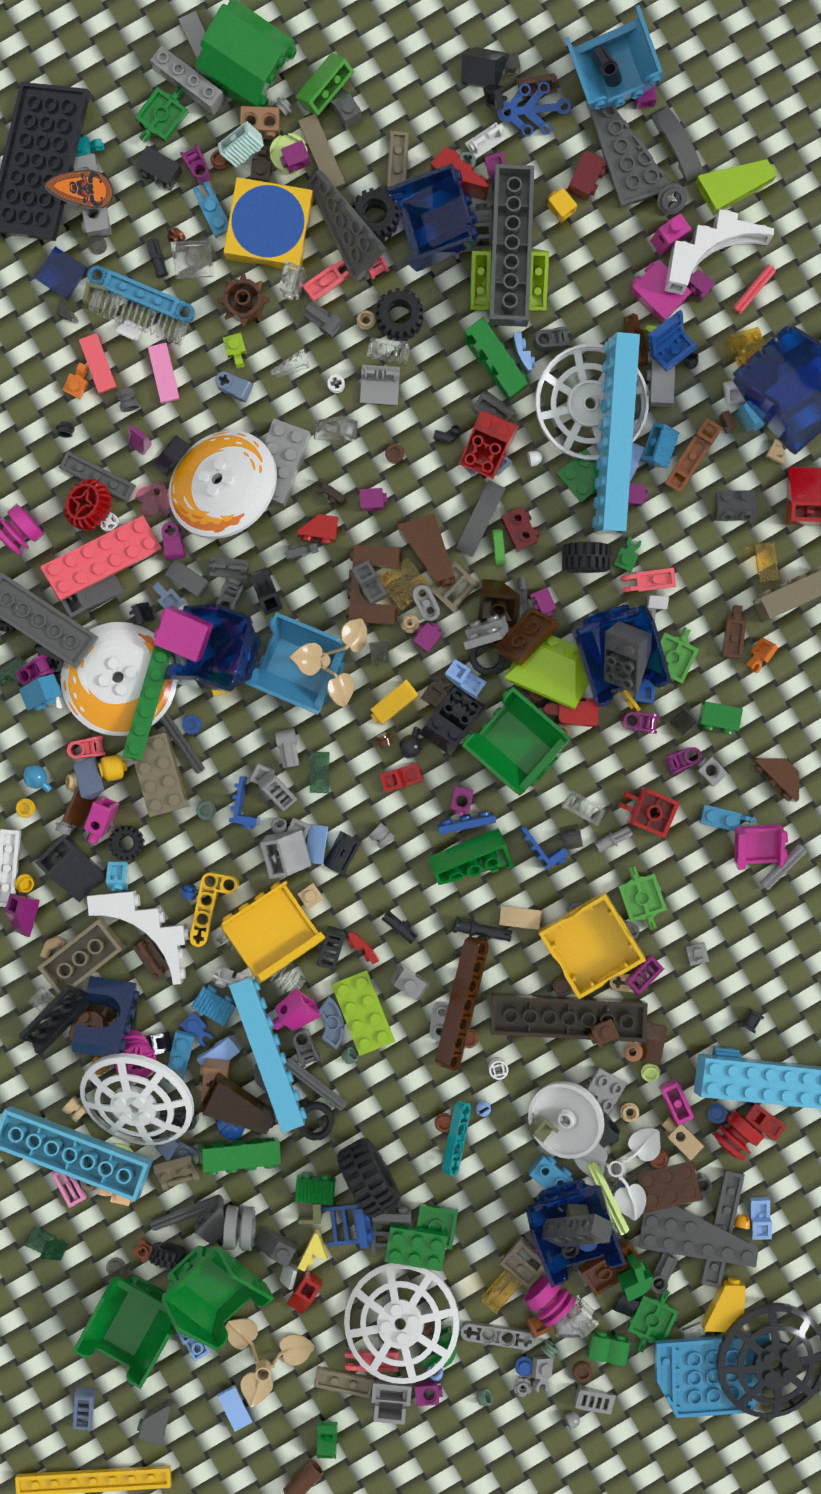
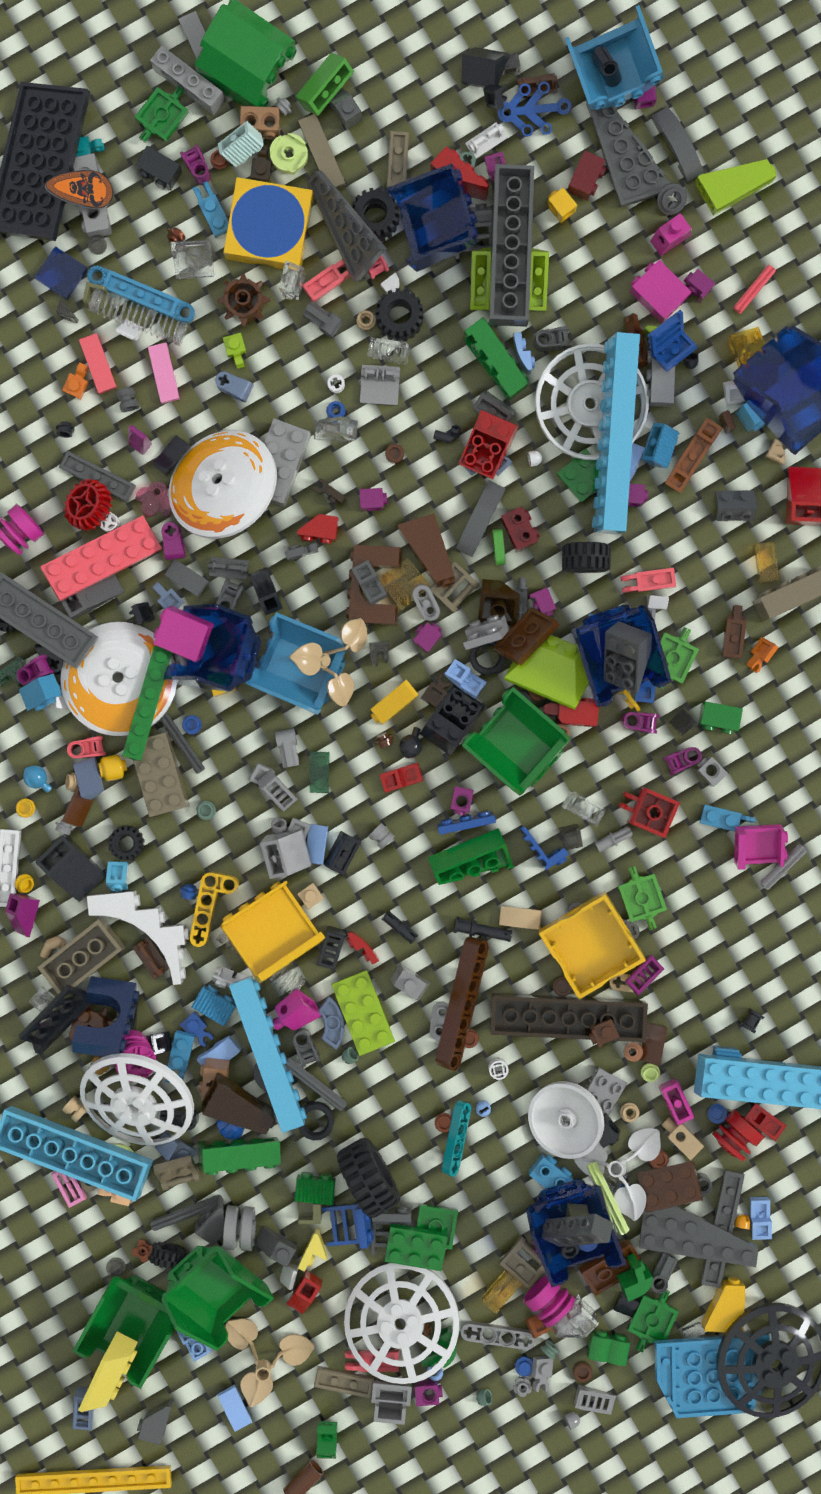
clear green slope [25,1226,69,1261] -> none
dark pink torso [84,796,120,844] -> none
black axle [147,238,168,278] -> none
blue plate [229,776,260,829] -> none
clear slope [271,349,309,380] -> none
magenta brick [279,140,311,173] -> none
tan plate [401,615,420,633] -> none
olive panel [527,1114,559,1142] -> none
green plate [613,536,641,573] -> none
white arch [664,209,774,295] -> none
light grey tile [685,942,709,966] -> none
reddish brown slope [752,758,799,802] -> none
none -> light yellow slope [78,1332,138,1412]
none -> blue plate [326,401,345,421]
none -> white tile [380,273,399,294]

